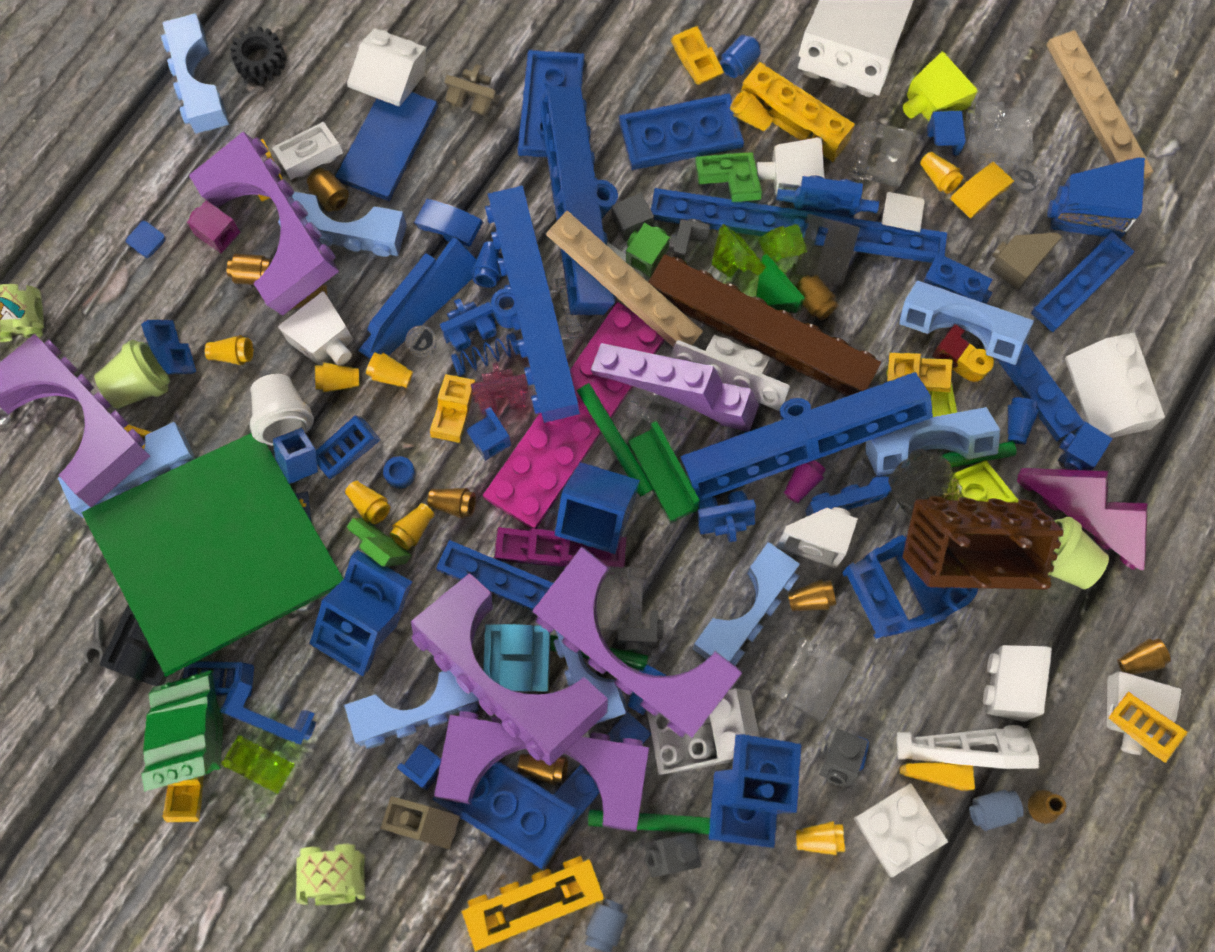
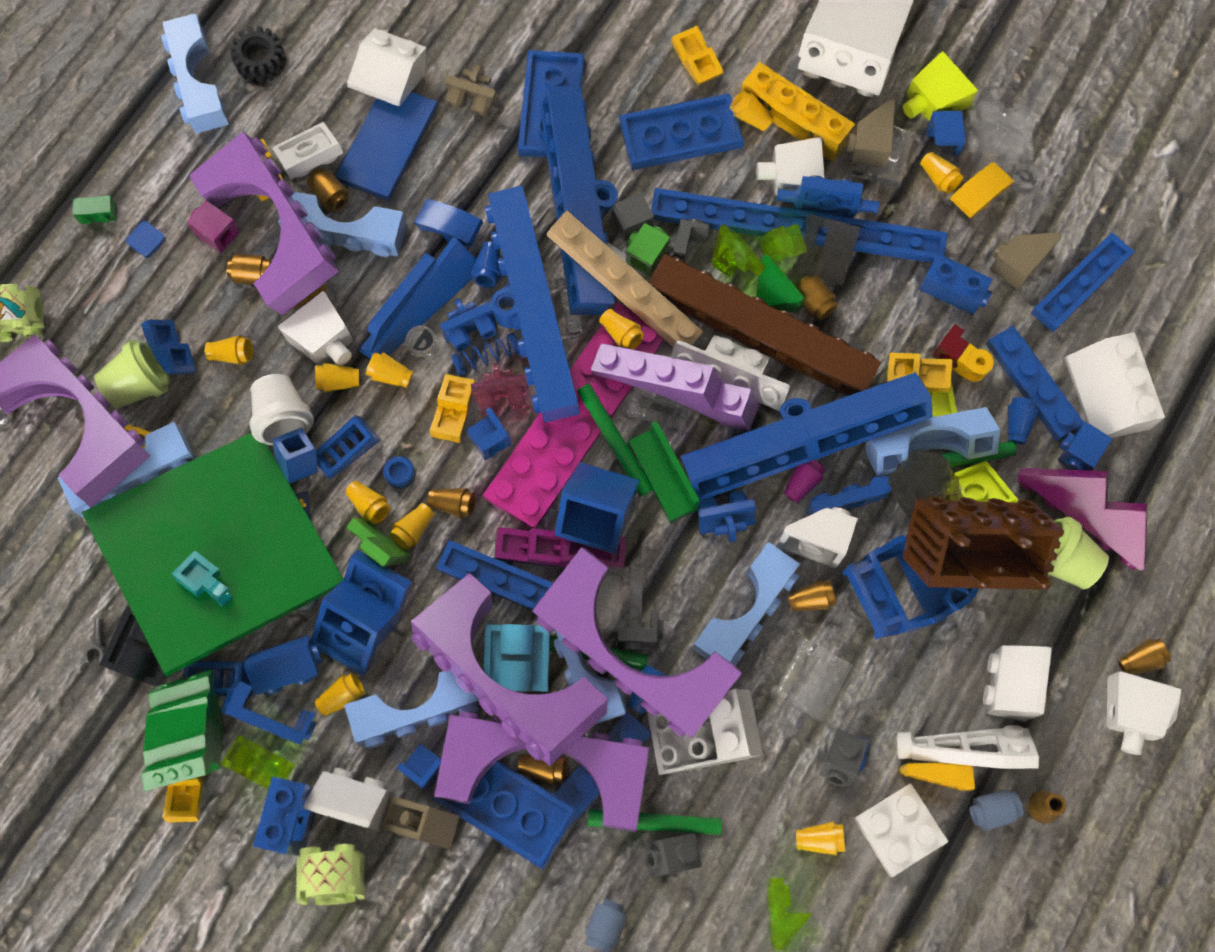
yellow brick [461,856,604,951] -> none
bright green tile [695,152,762,202] -> none
blue bracket [709,734,801,848] -> none
blue brick [719,35,761,78] -> none
white sticker [882,192,924,232] -> none
light blue arch [899,280,1034,365] -> none
tan plate [1046,30,1154,179] -> none
blue slope [1047,157,1145,239] -> none
yellow slope [1108,691,1188,763] -> none
none -> piece [73,195,116,224]
none -> teal plate [172,550,233,607]
none -> blue brick [244,636,323,696]
none -> blue window [253,777,316,856]
none -> white slope [303,768,392,831]
none -> yellow cone [315,673,366,716]
none -> yellow cone [599,309,644,350]
none -> clear neon green slope [766,878,813,950]
none -> dark tan slope [847,100,895,167]

